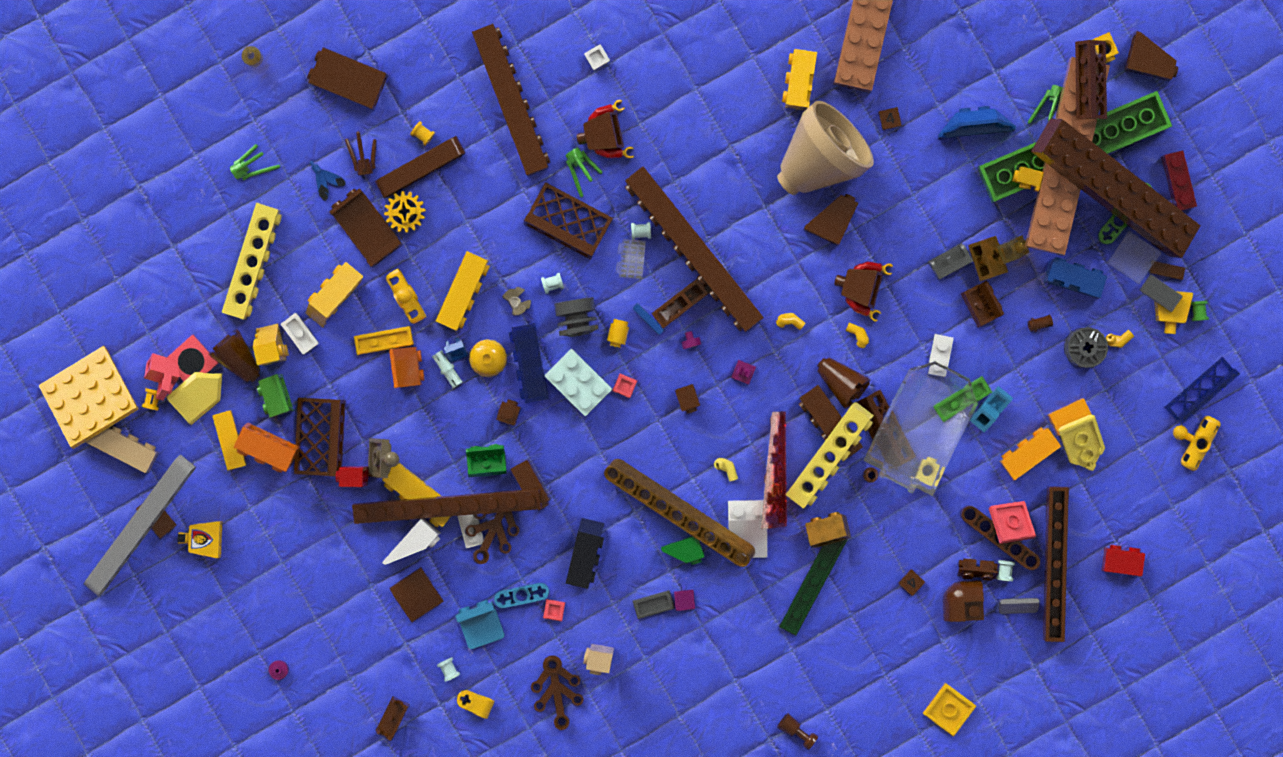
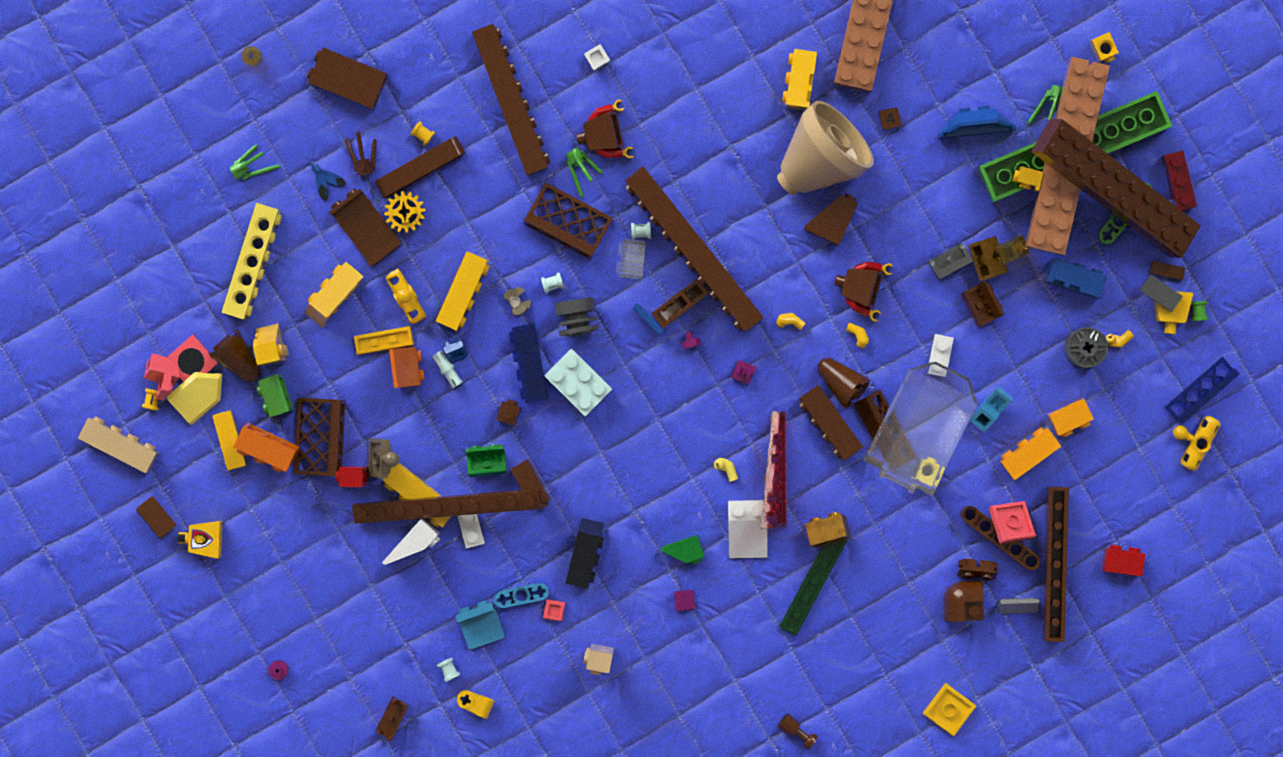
yellow plate [39,346,139,449] -> none
light grey beam [84,455,196,596] -> none
white plate [281,313,319,355] -> none
reddish brown slope [389,567,444,622] -> none
reddish brown plant [465,511,520,564] -> none
yellow cylinder [469,339,507,377] -> none
reddish brown plant [531,655,584,730] -> none
pearl gold beam [604,459,755,567] -> none
yellow brick [607,319,629,348] -> none
coral tile [613,374,637,398] -> none
dark grey tile [633,590,675,619] -> none
reddish brown brick [675,384,700,414] -> none
light yellow brick [786,402,874,509] -> none
reddish brown pin [863,467,878,483] -> none
reddish brown tile [898,569,925,596] -> none
bright green tile [933,376,993,423] -> none
light aqua bush [996,560,1015,581] -> none
reddish brown pin [1027,314,1053,333] -> none
light yellow tile [1058,415,1105,471] -> none
reddish brown fence [1075,40,1107,120] -> none
clear tile [1107,231,1161,285] -> none
reddish brown slope [1125,31,1178,81] -> none

